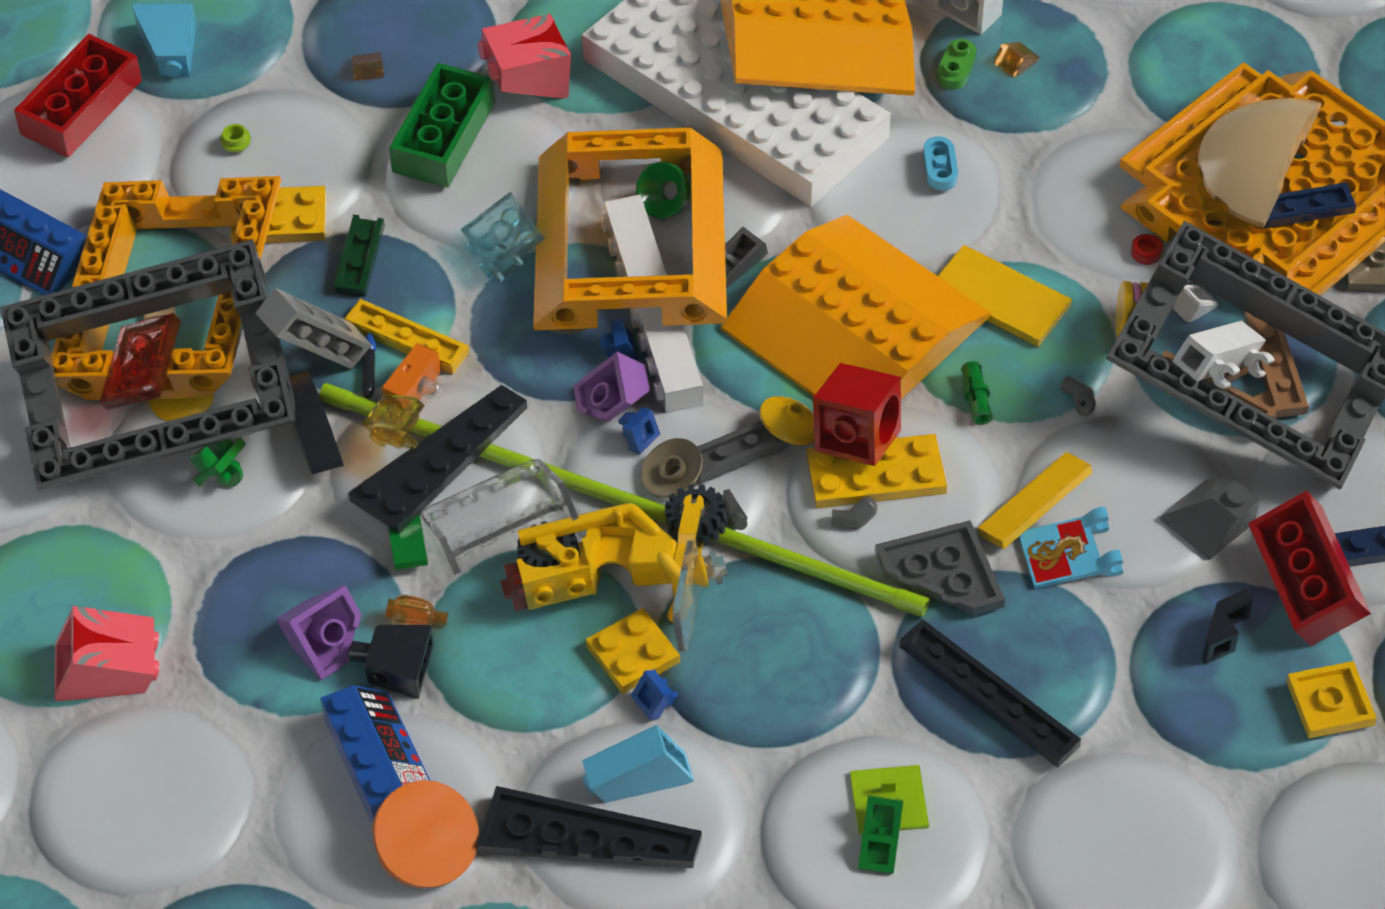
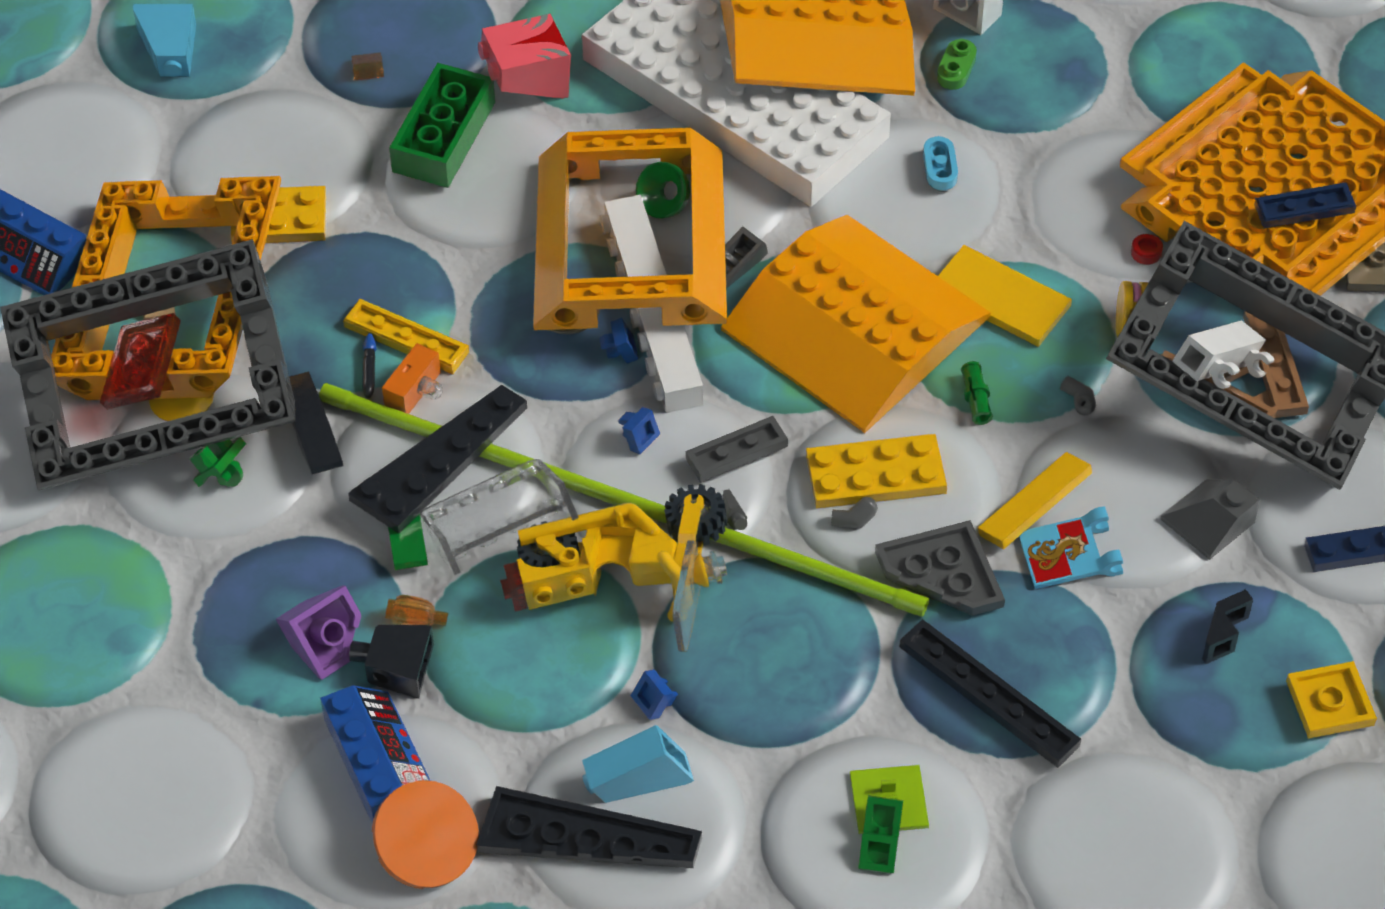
red brick [14,33,142,158] -> none
coral slope [55,606,159,701] -> none
lime plate [220,124,251,152] -> none
light grey brick [256,288,372,369] -> none
dark green hinge [334,214,385,297] -> none
clear yellow bracket [362,394,425,449] -> none
clear light blue plate [461,192,545,282] -> none
medium lavender slope [573,352,650,422] -> none
yellow plate [585,608,680,694] -> none
dark tan dish [641,438,703,498] -> none
yellow dish [759,396,814,445] -> none
red brick [813,362,901,466] -> none
clear orange slope [994,42,1040,77] -> none
white slope [1172,284,1219,322] -> none
tan brick [1198,98,1322,228] -> none
red brick [1248,490,1371,646] -> none

